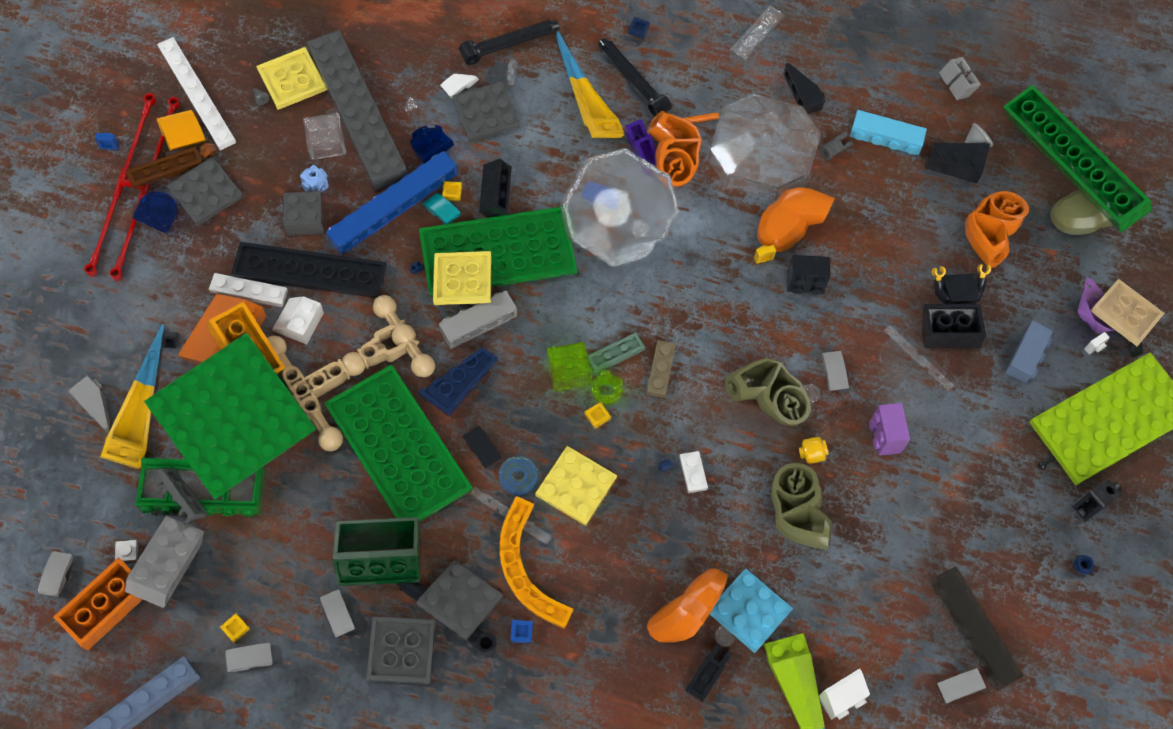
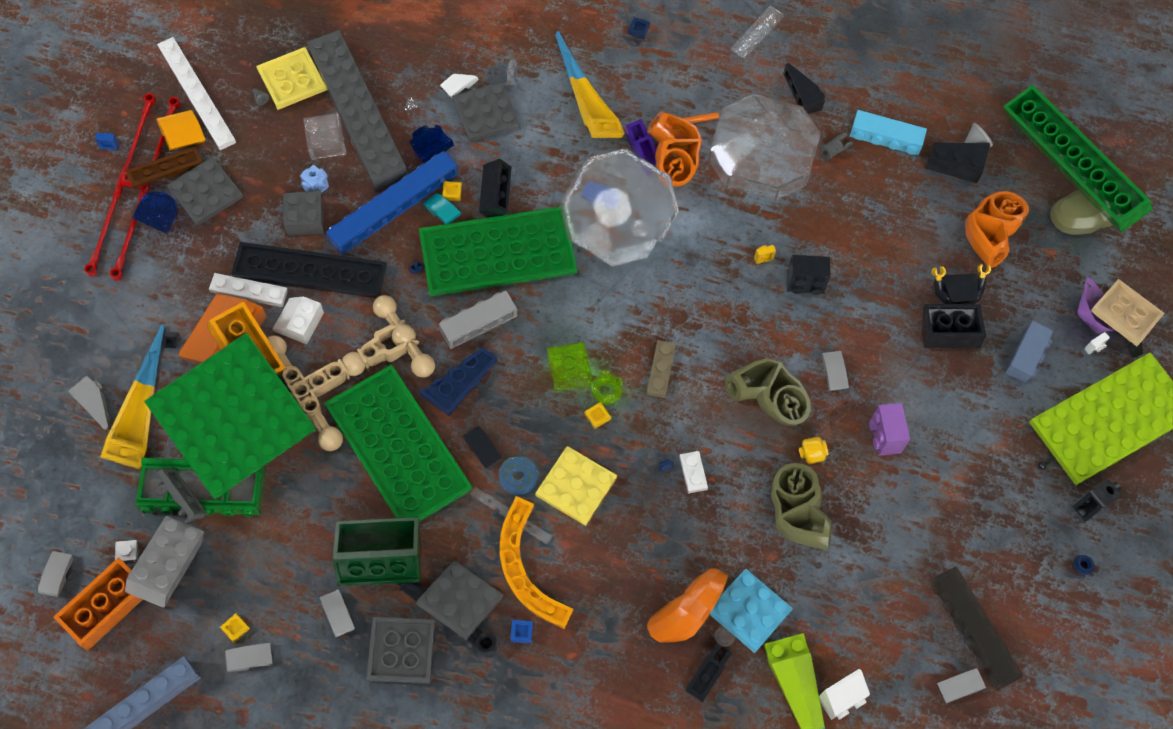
dark orange plate [200,143,217,159] -> none
light yellow plate [433,251,491,305] -> none
black piece [459,19,559,65] -> none
sand green tile [586,333,645,374] -> none
black piece [598,38,672,118] -> none
orange piece [757,187,835,252] -> none
clear plate [804,384,820,403] -> none
clear piece [884,325,954,391] -> none
light grey piece [939,57,981,100] -> none

